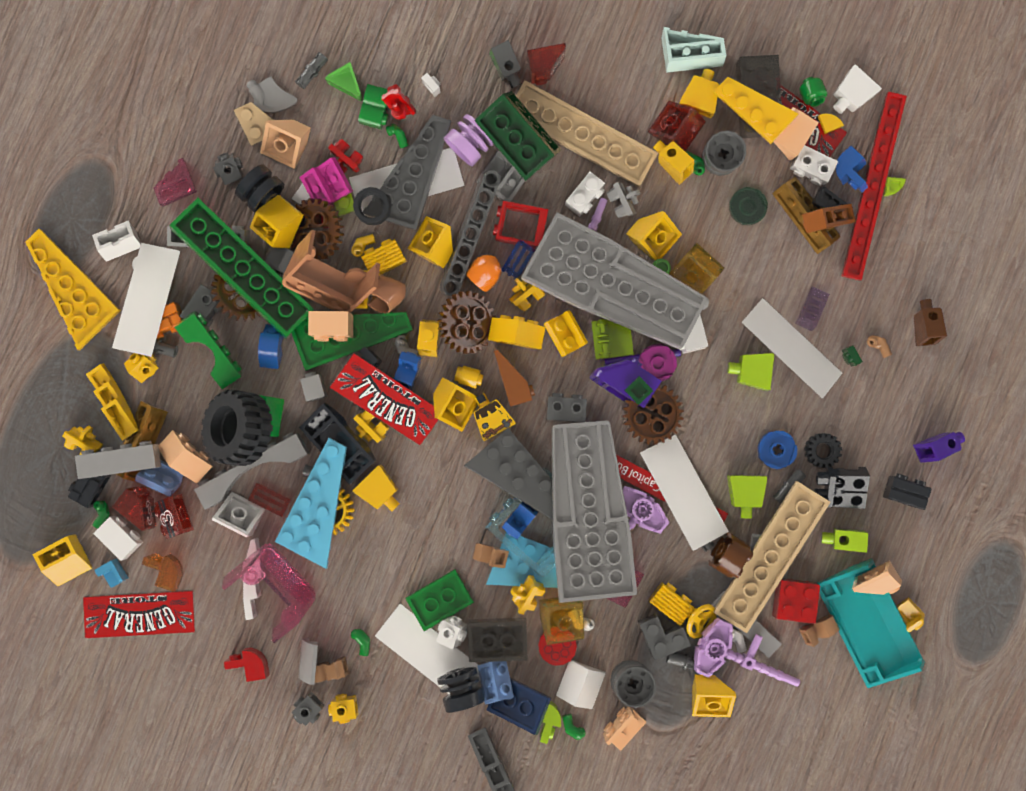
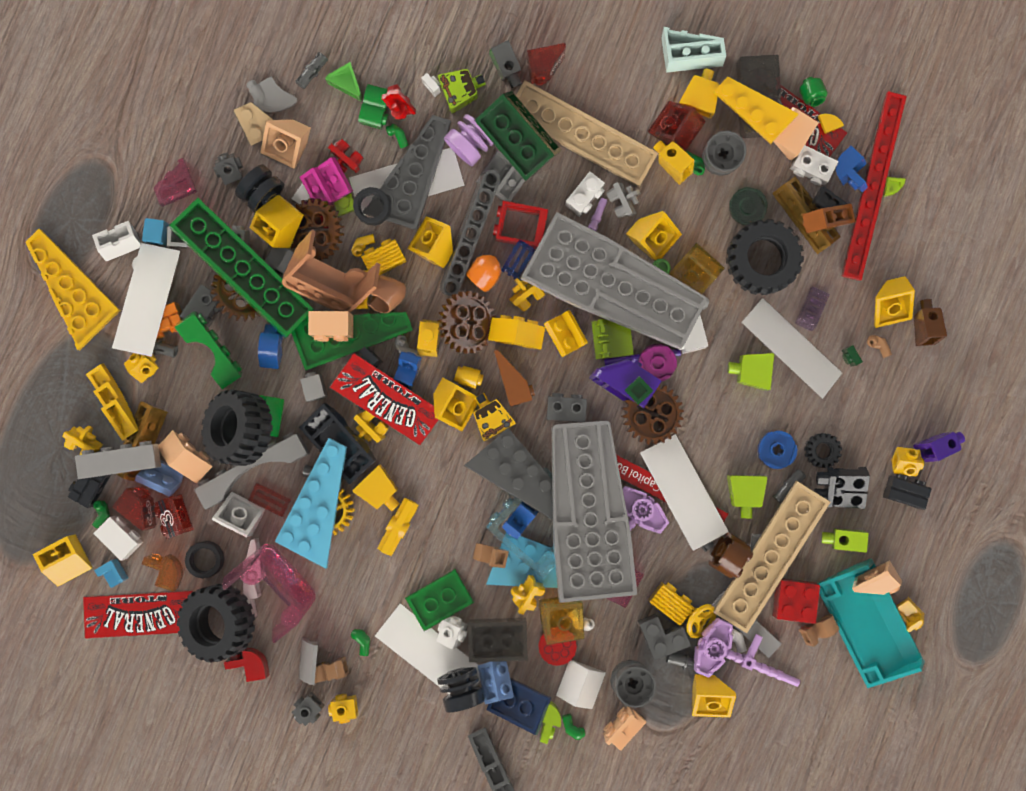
white torso [833,64,882,114] -> none
none -> dark azure panel [142,218,169,246]
none -> black tyre [177,584,255,663]
none -> black tyre [185,541,225,579]
none -> yellow piece [377,497,419,556]
none -> lime torso [438,69,486,114]
none -> black tyre [726,219,804,295]
none -> yellow slope [874,276,915,328]
none -> yellow brick [891,447,924,477]

